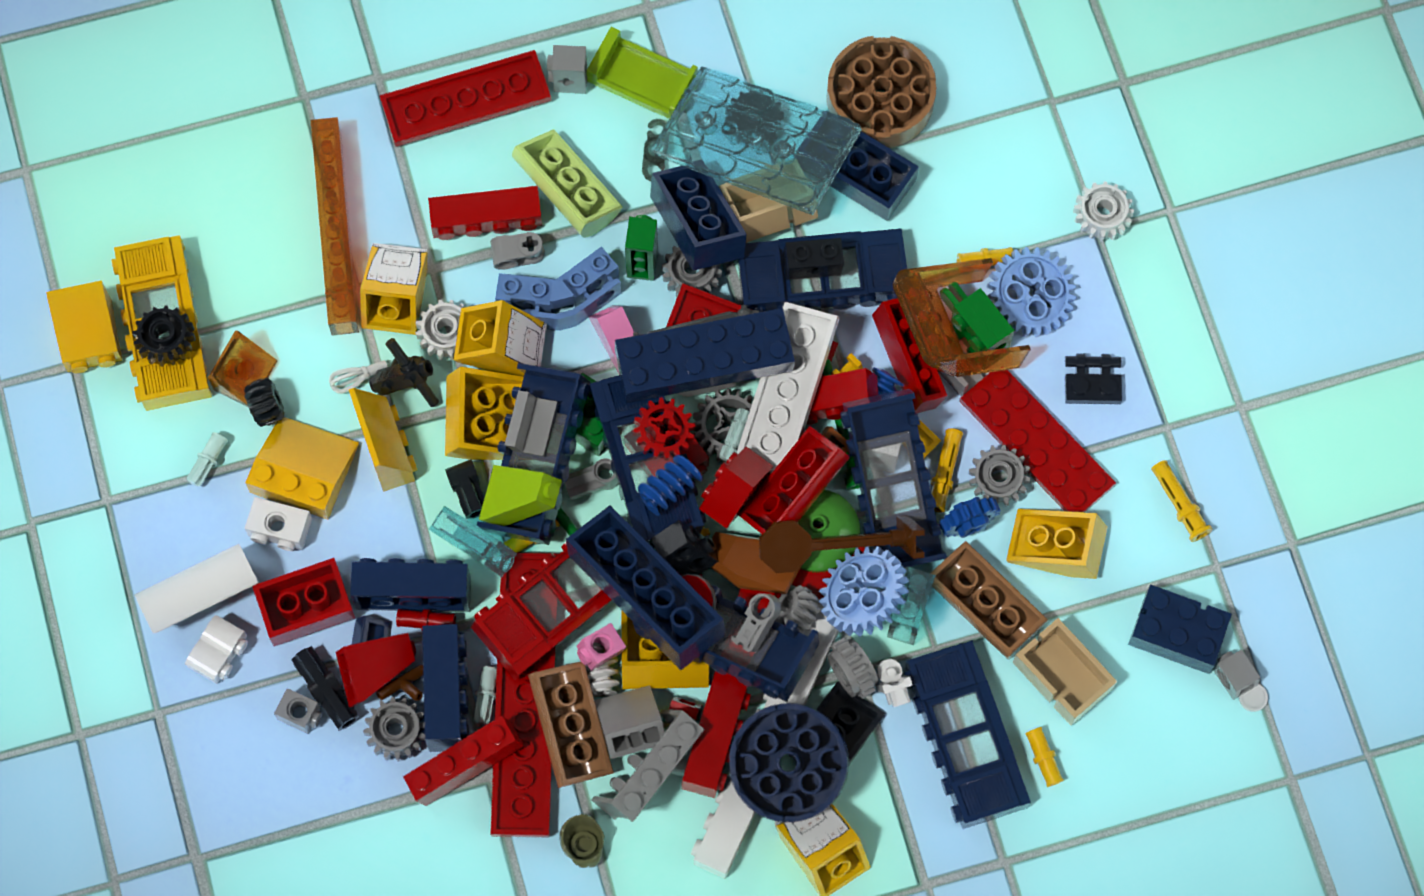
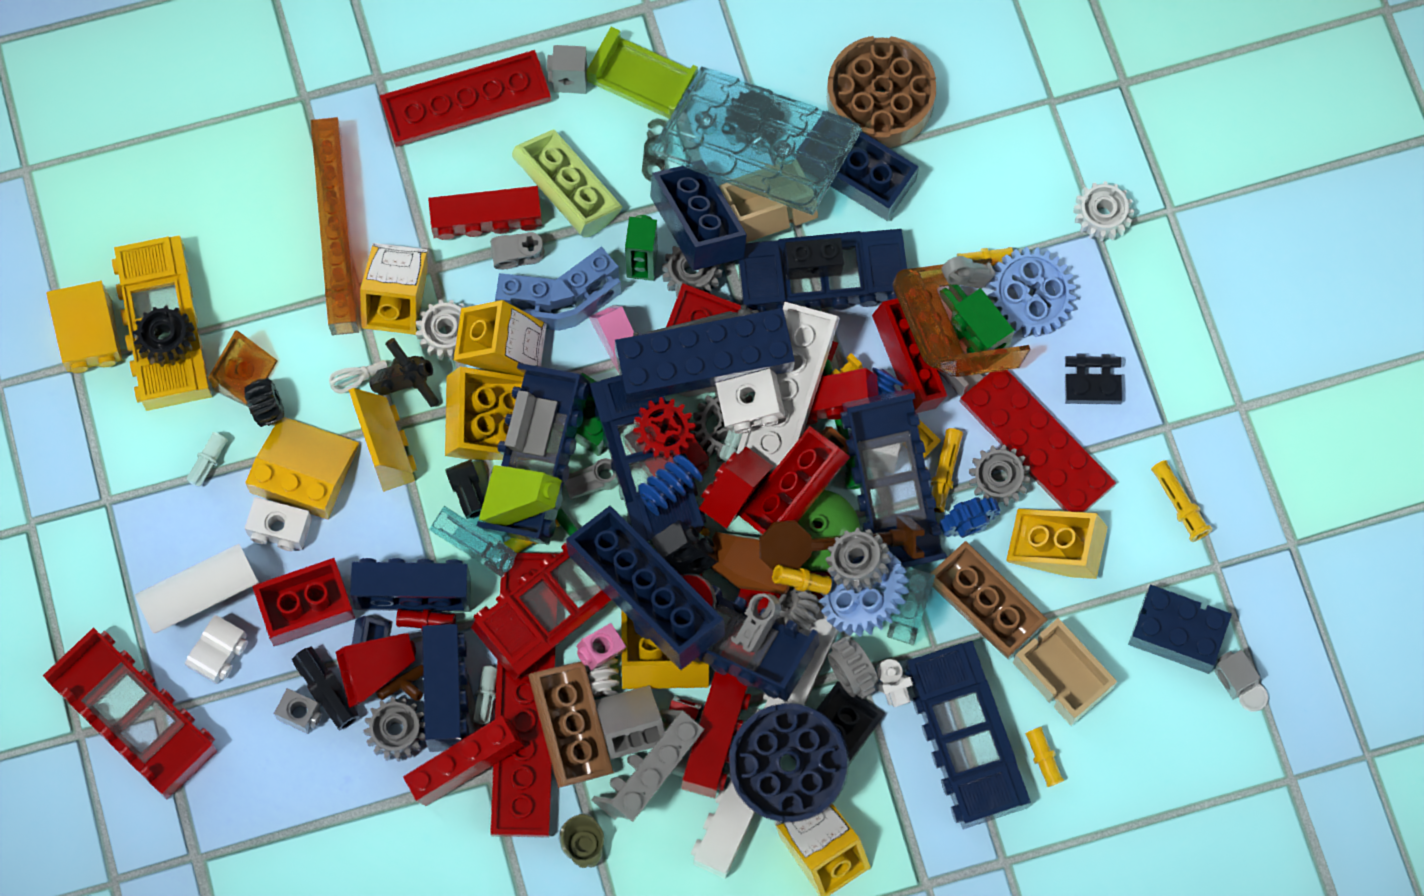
none -> red window [42,627,217,800]
none -> white brick [716,369,786,434]
none -> yellow pin [772,565,832,595]
none -> light grey gear [826,528,891,592]
none -> light grey piece [941,256,996,288]

